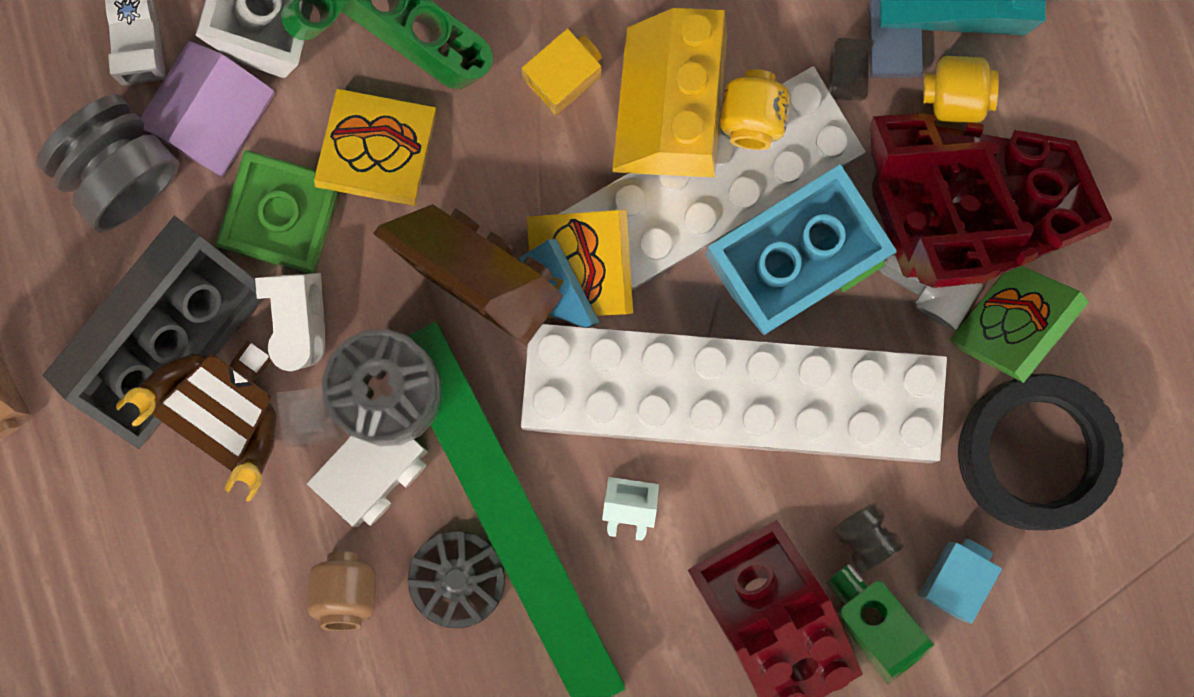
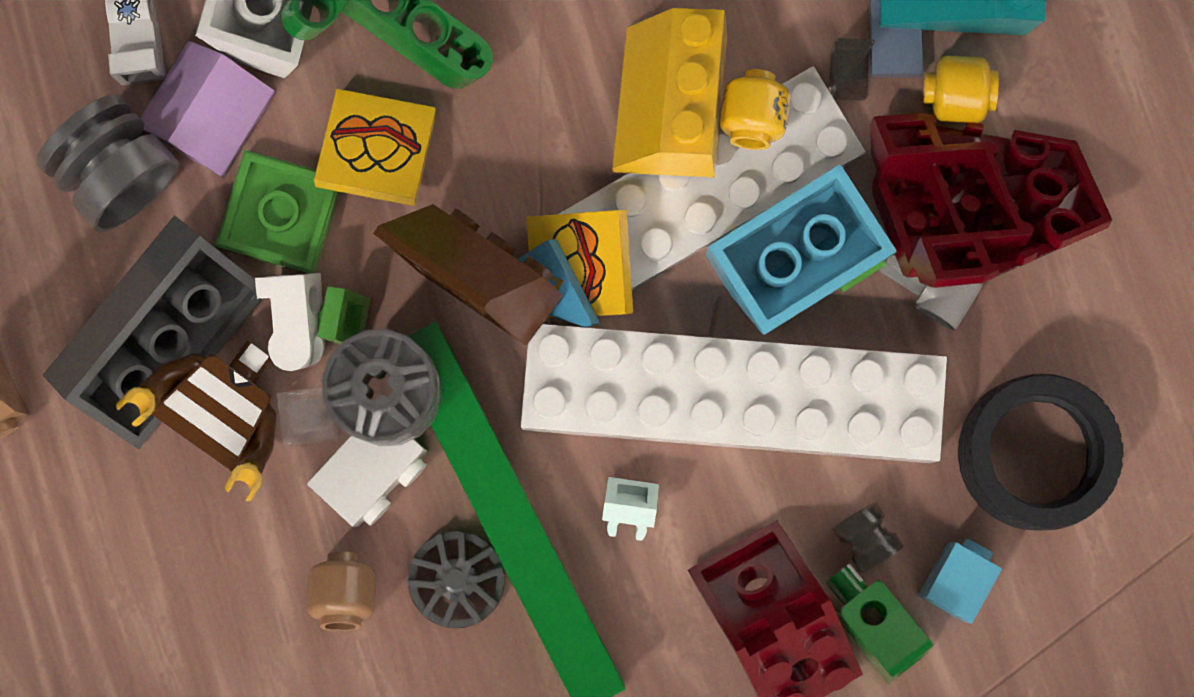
yellow brick [521,28,602,116] -> none
bright green tile [949,266,1089,383] -> none
none -> bright green plate [317,286,371,344]

